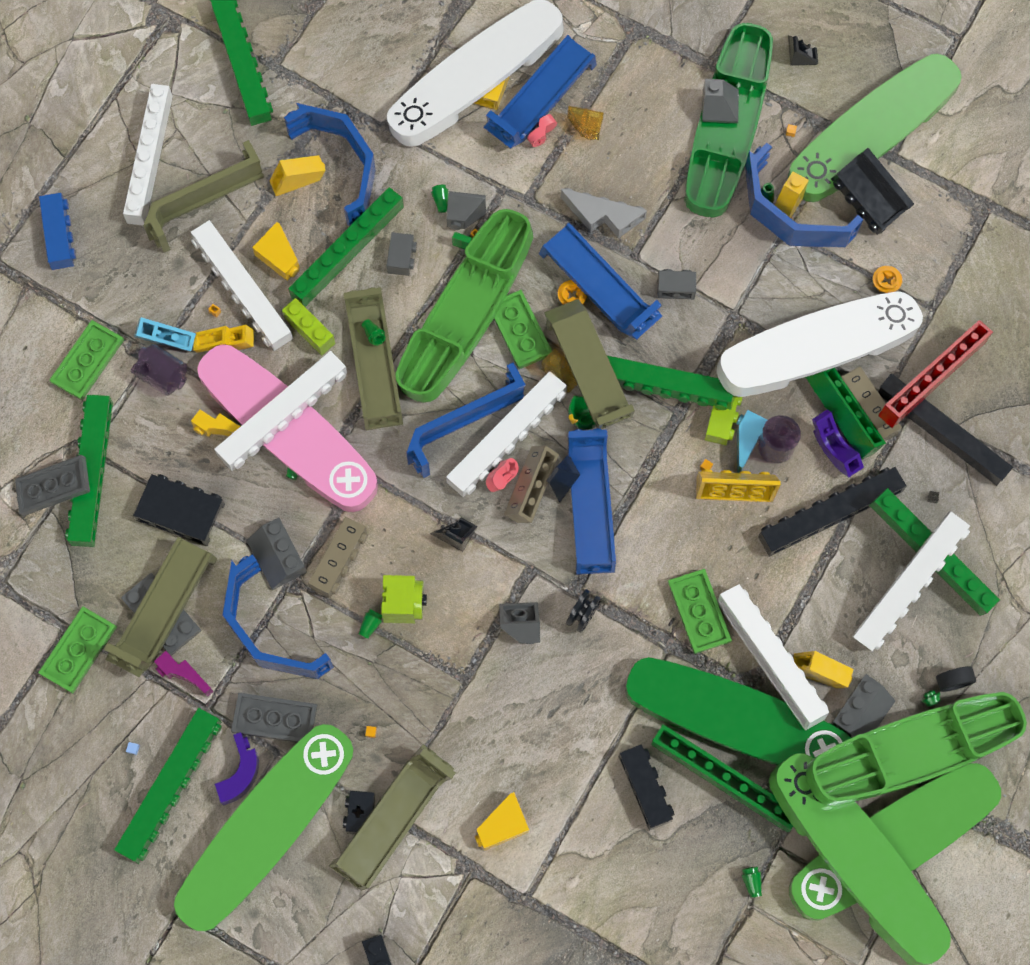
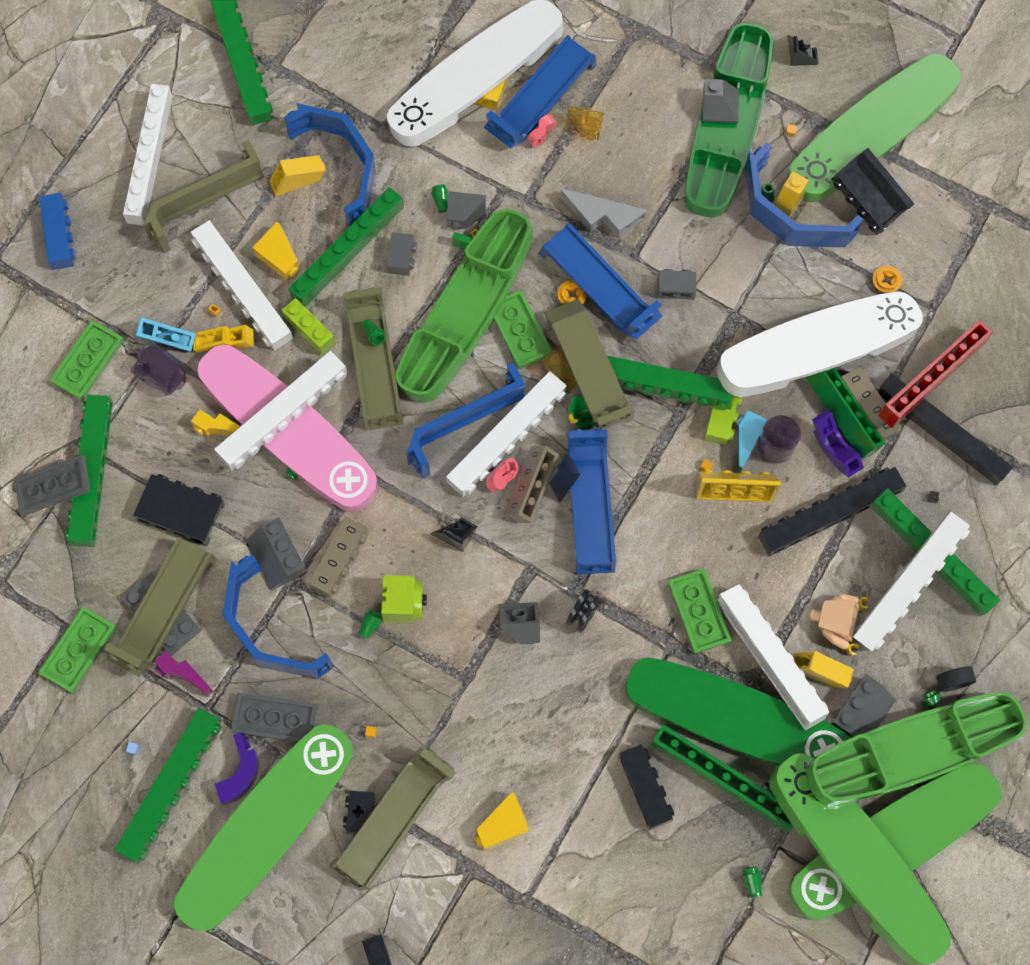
none -> light nougat torso [810,594,868,656]

